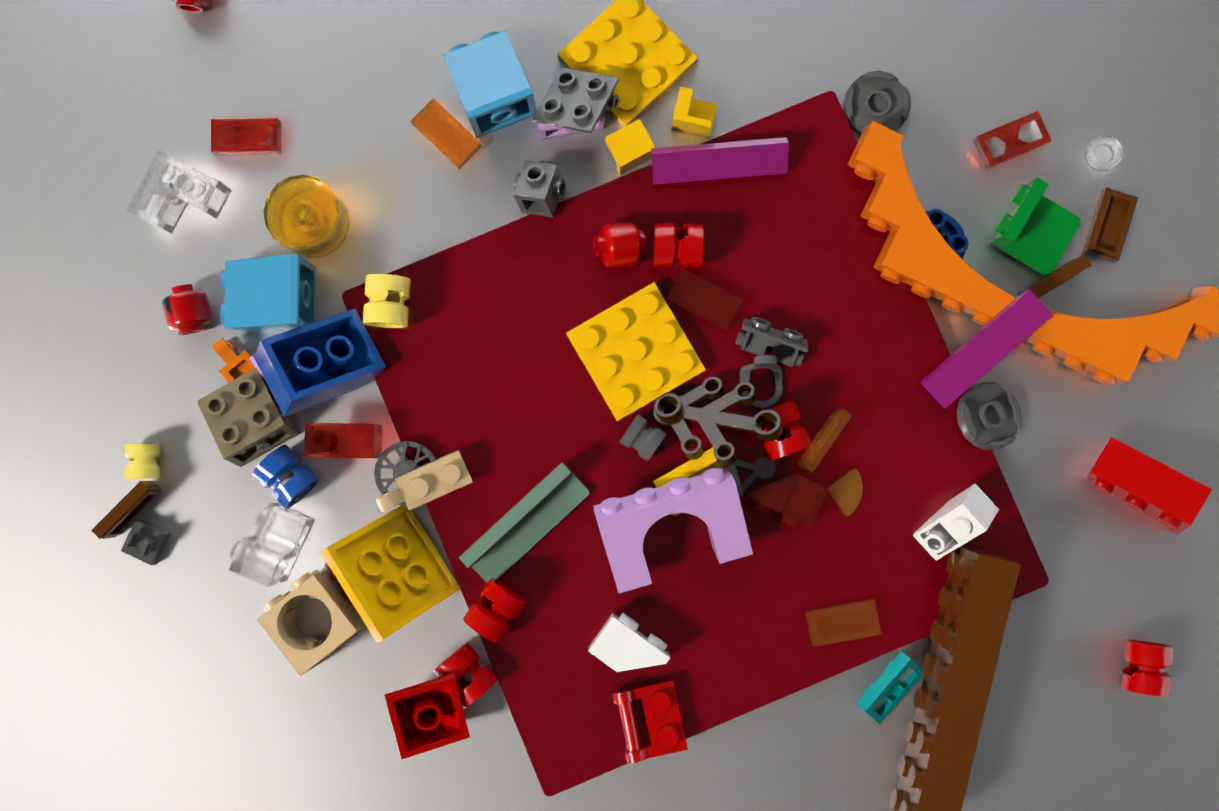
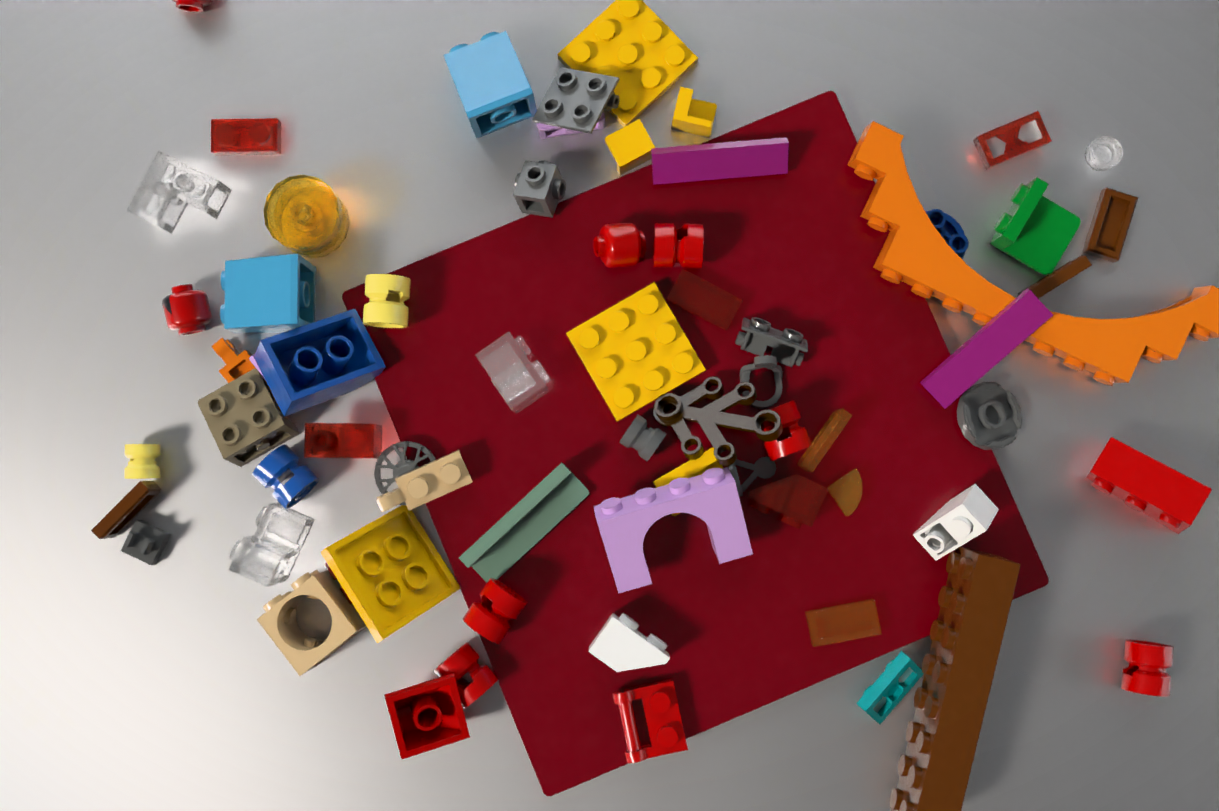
clear orange tile [410,98,482,169] -> none
dark grey tile [842,71,911,136] -> none
none -> clear brick [475,332,551,413]

